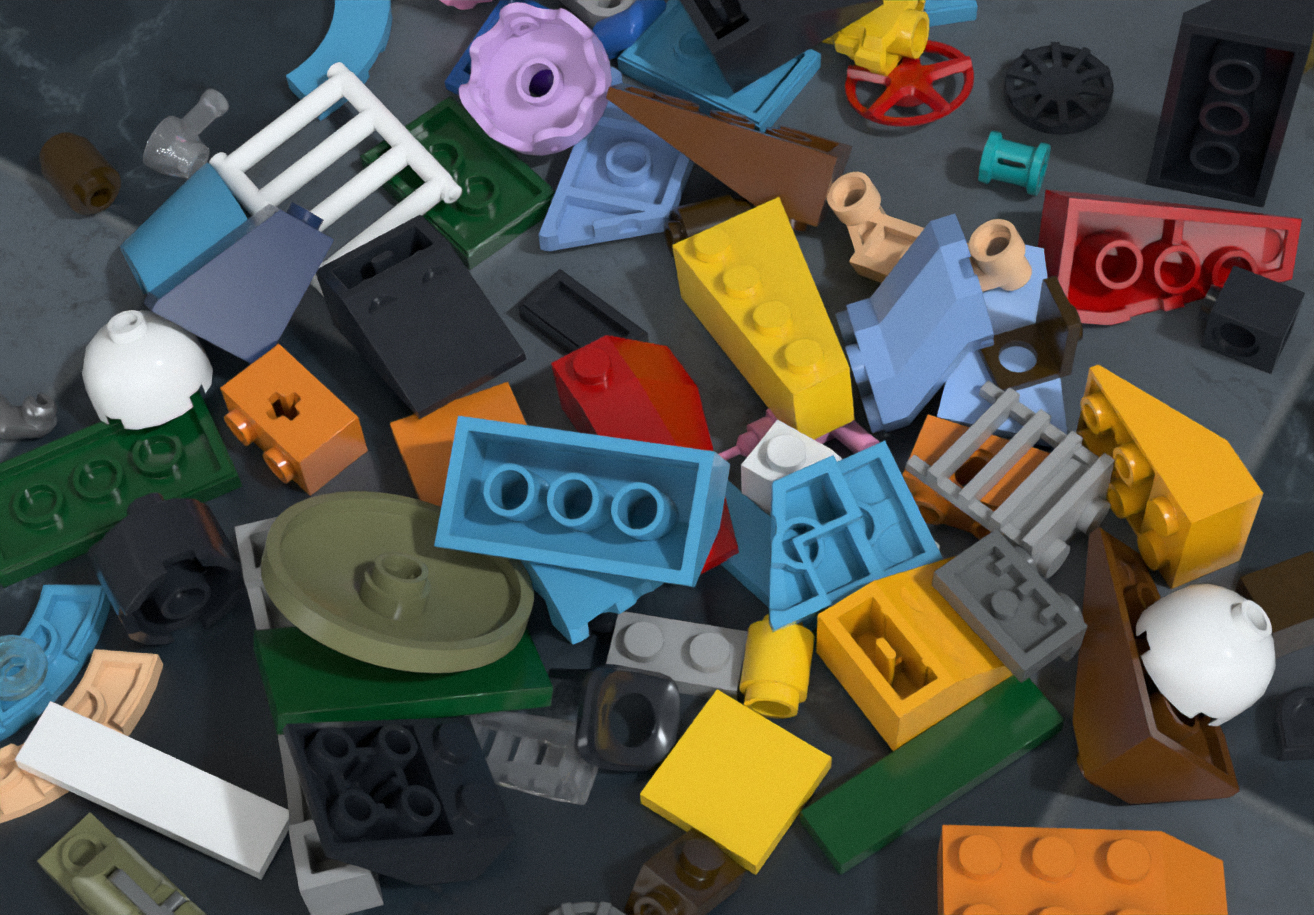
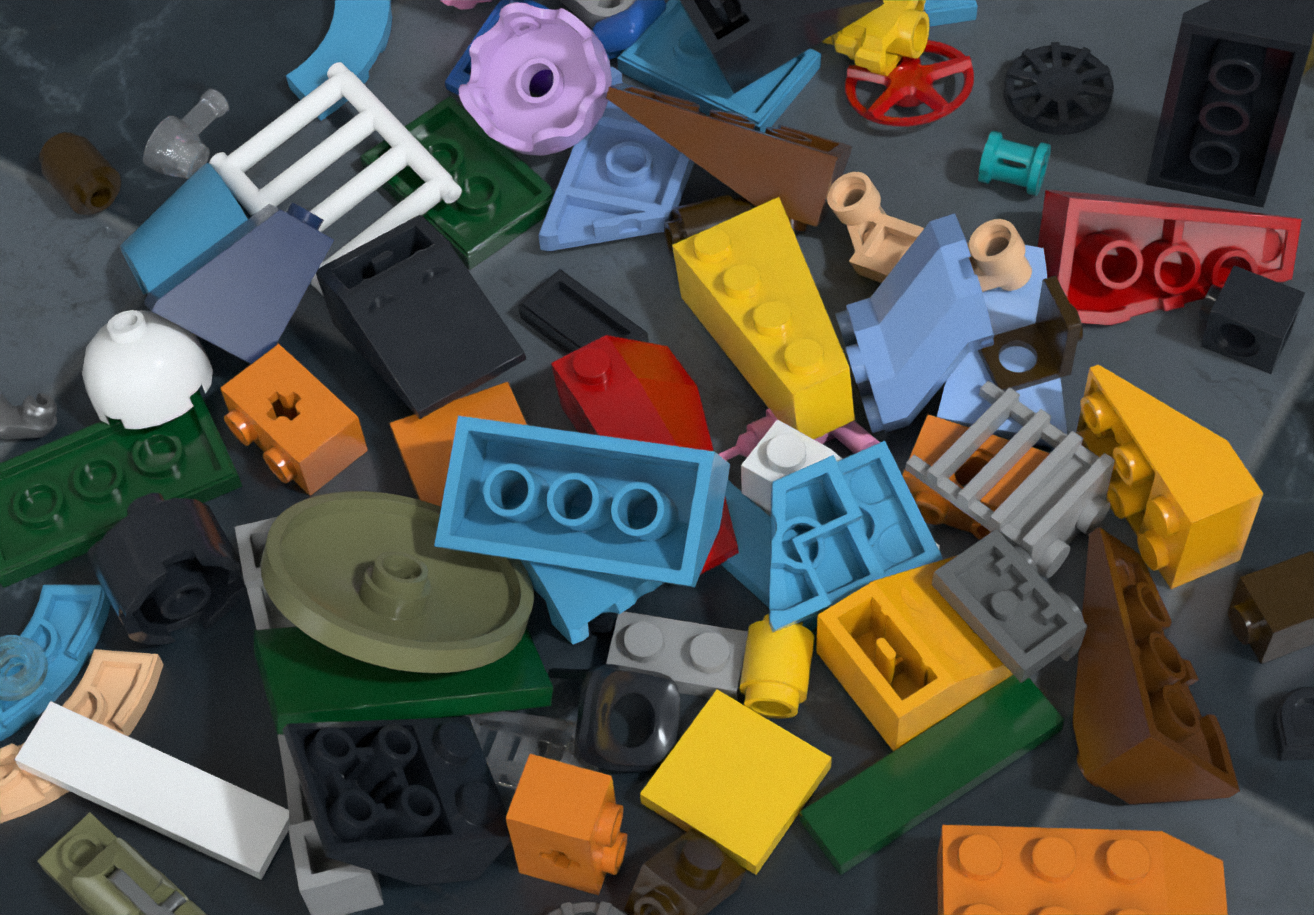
white cylinder [1136,584,1276,726] -> none
none -> orange brick [506,754,627,896]

